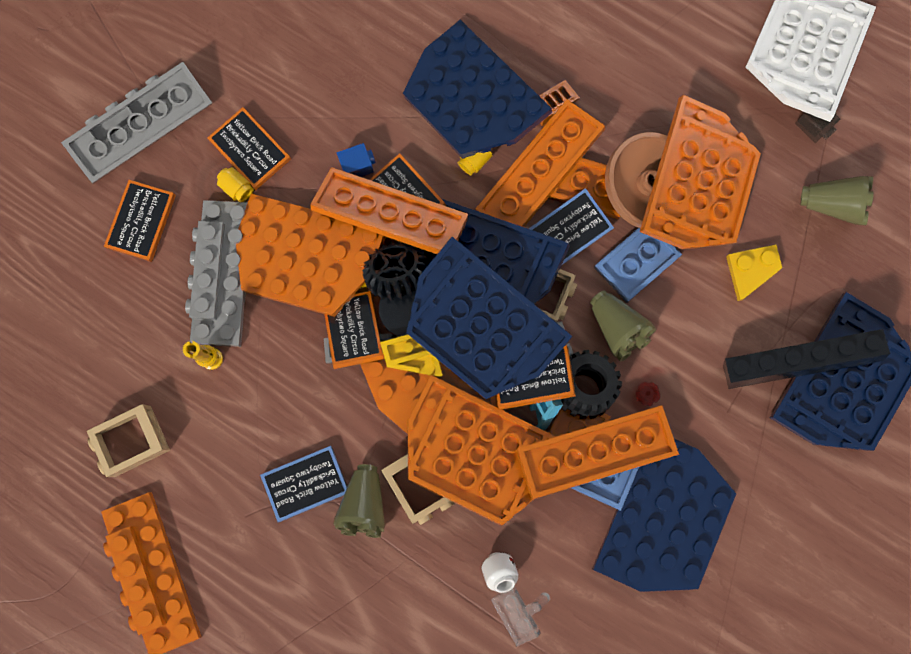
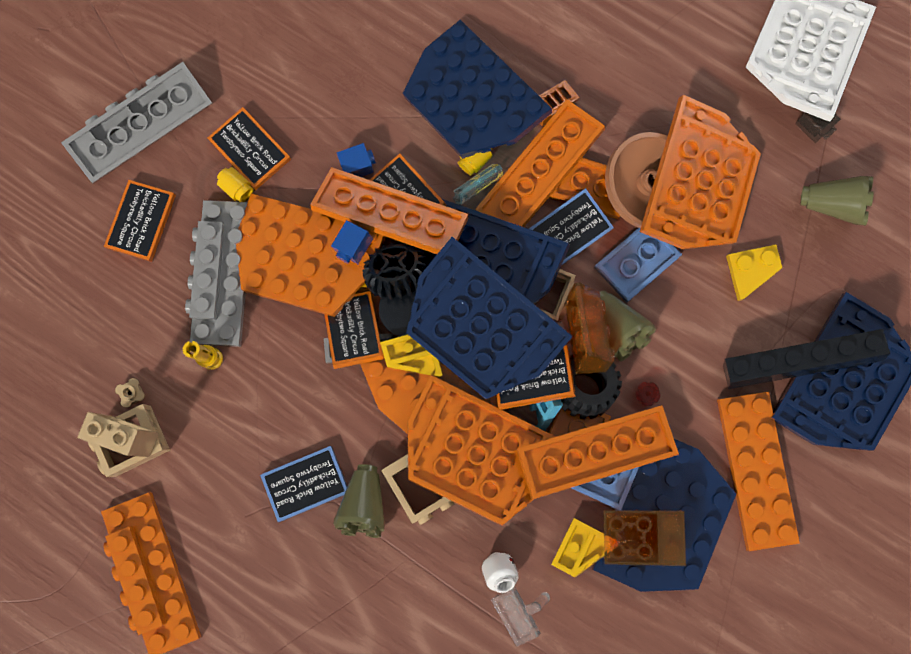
none -> tan window [77,412,159,457]
none -> tan plate [115,378,145,407]
none -> blue brick [331,220,373,264]
none -> clear light blue slope [453,164,503,205]
none -> yellow wing [551,518,620,577]
none -> clear orange slope [565,282,614,374]
none -> clear orange slope [603,510,686,566]
none -> orange plate [717,392,800,551]

